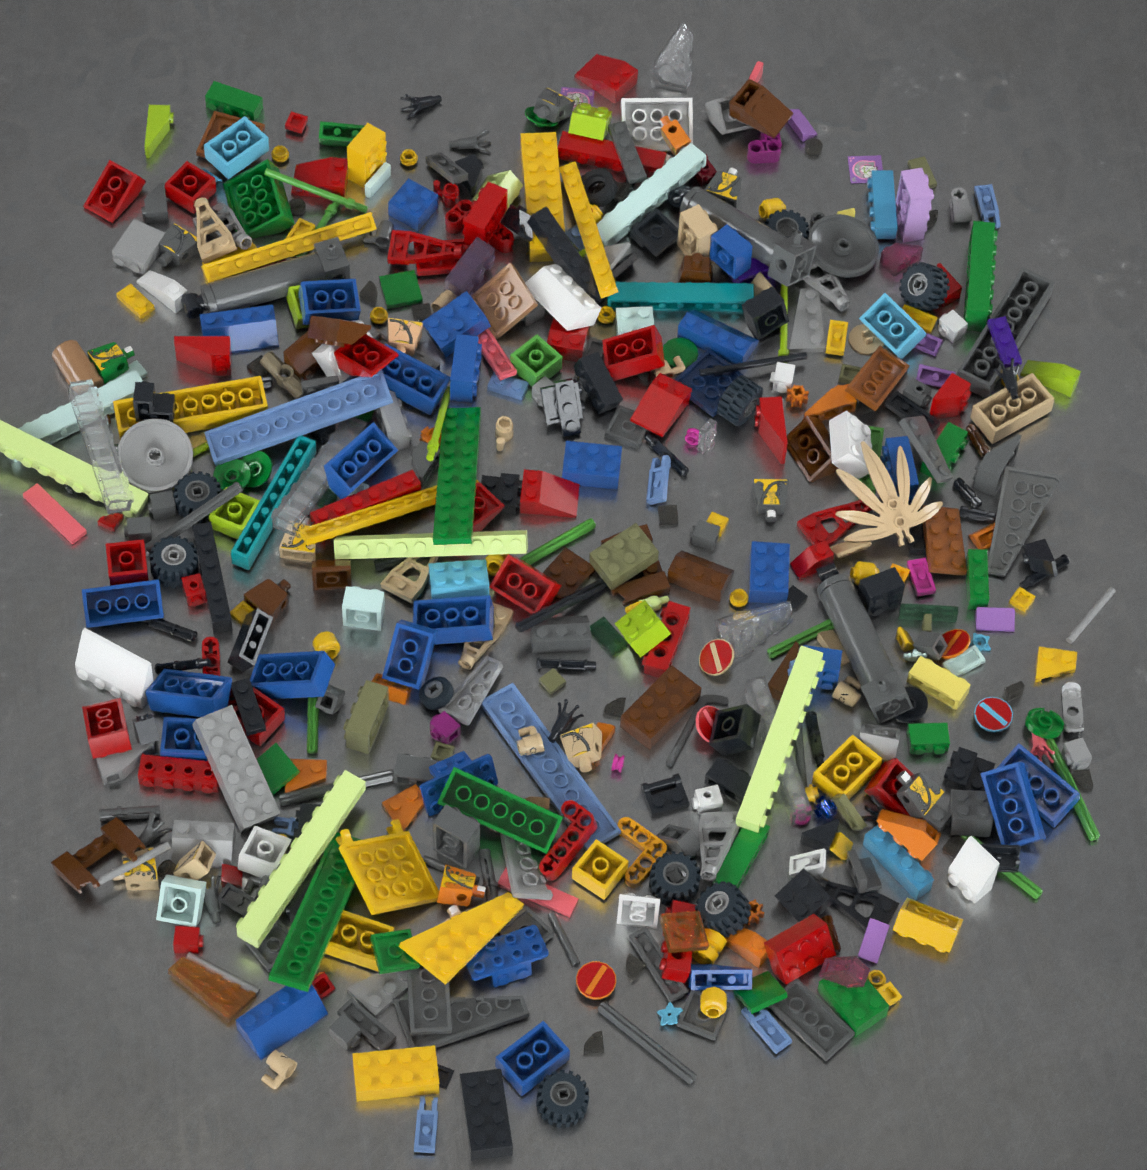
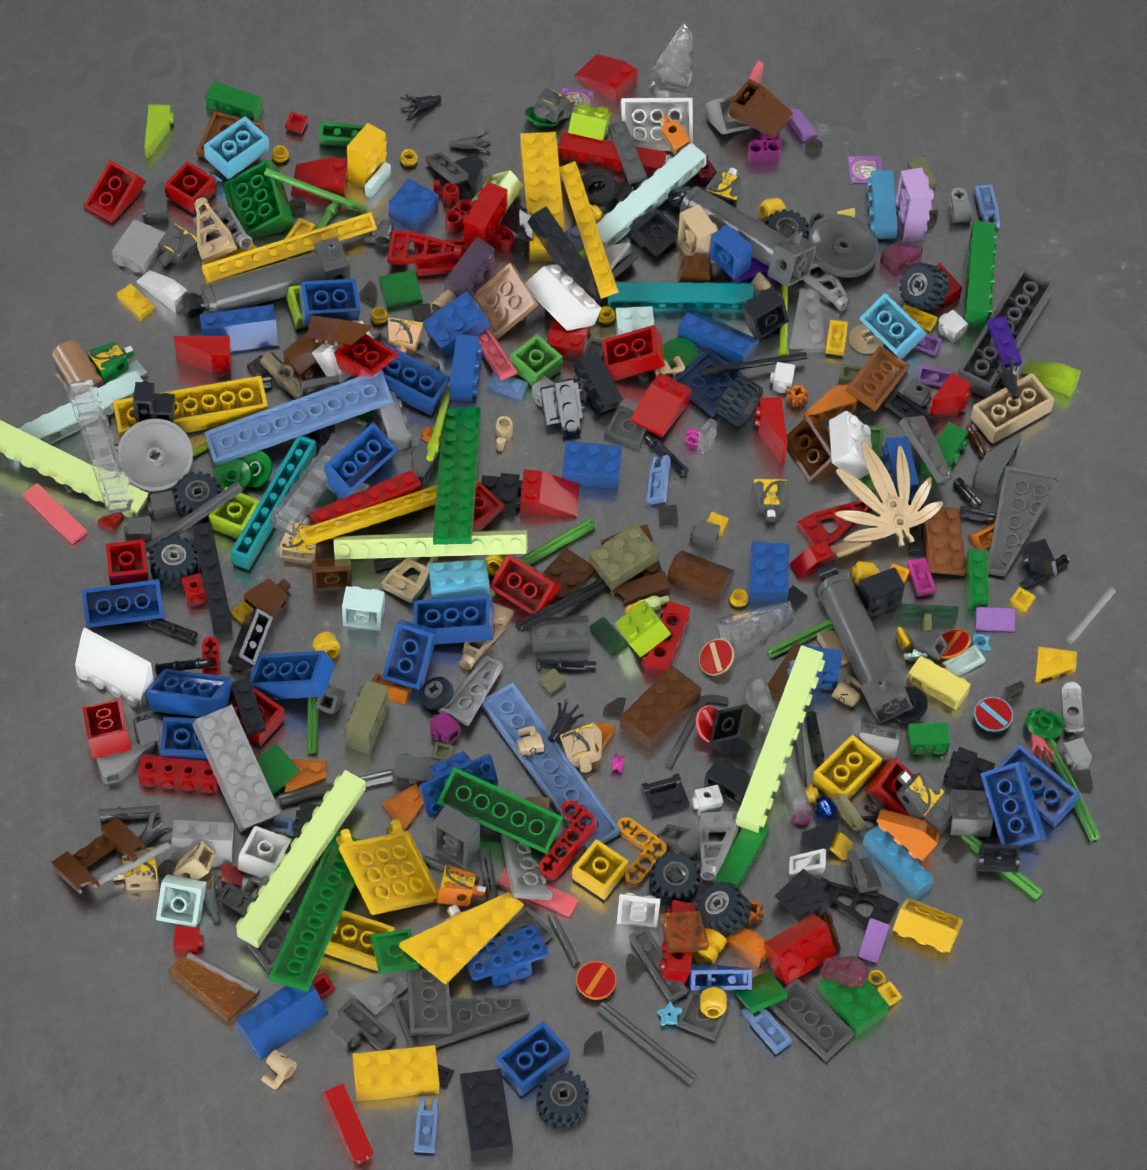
white slope [947,836,1000,904] -> none
none -> red slope [321,1083,374,1165]

